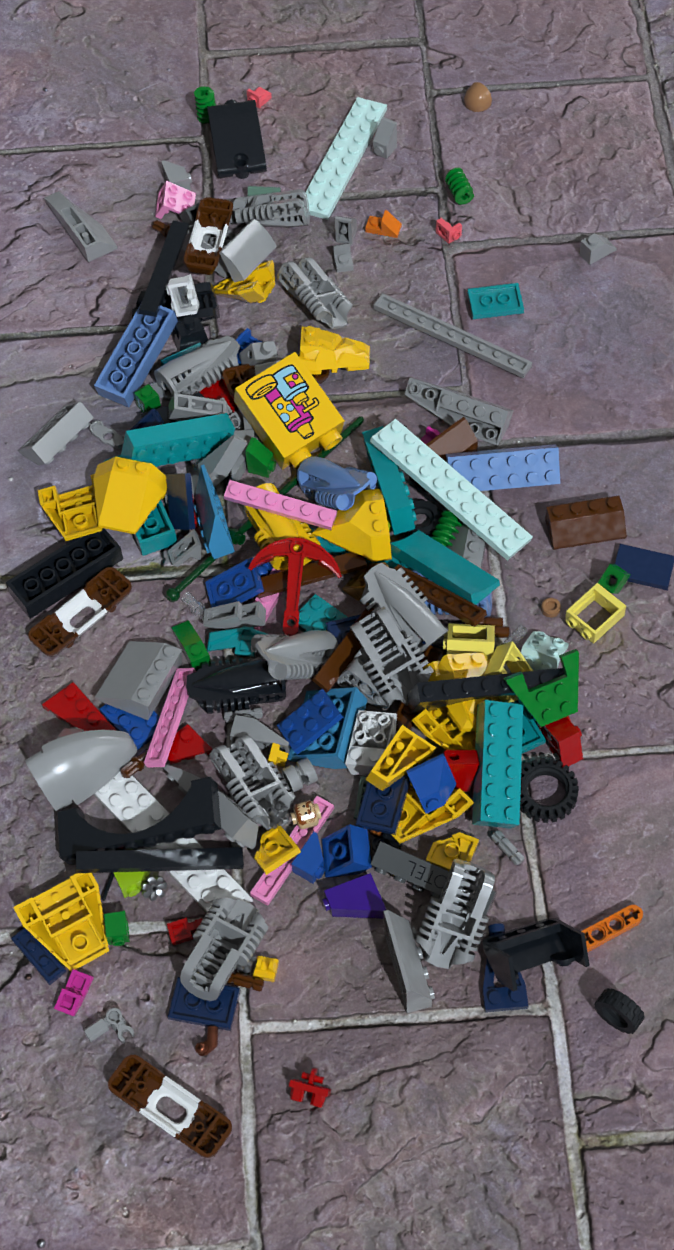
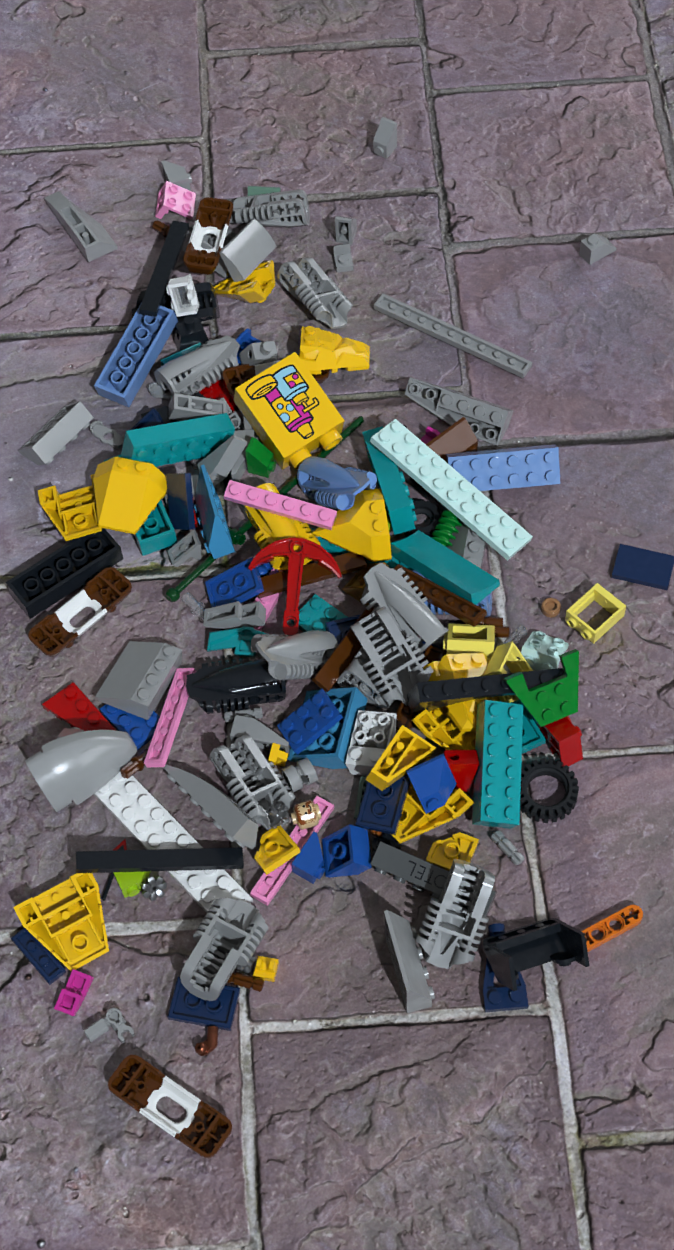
black arch [58,776,221,865] -> none
green brick [104,911,130,946] -> none
green brick [134,384,161,413] -> none
red wing [167,724,213,764] -> none
red plate [167,918,203,946] -> none
green slope [171,620,211,672] -> none
dark grey brick [179,203,199,225] -> none
green piece [194,86,216,124] -> none
black panel [207,100,267,179] -> none
coral bracket [247,87,272,109] -> none
red hips [289,1068,331,1108] -> none
light aqua plate [301,97,387,220] -> none
dark purple slope [322,873,386,919] -> none
orange slope [365,210,402,238] -> none
coral bracket [436,218,462,244] -> none
green piece [445,167,474,205] -> none
medium nougat helmet [464,82,492,112] -> none
teal plate [467,283,524,319] -> none
reddish brown slope [545,495,627,550] -> none
black tyre [594,988,645,1034] -> none
green brick [598,564,631,594] -> none

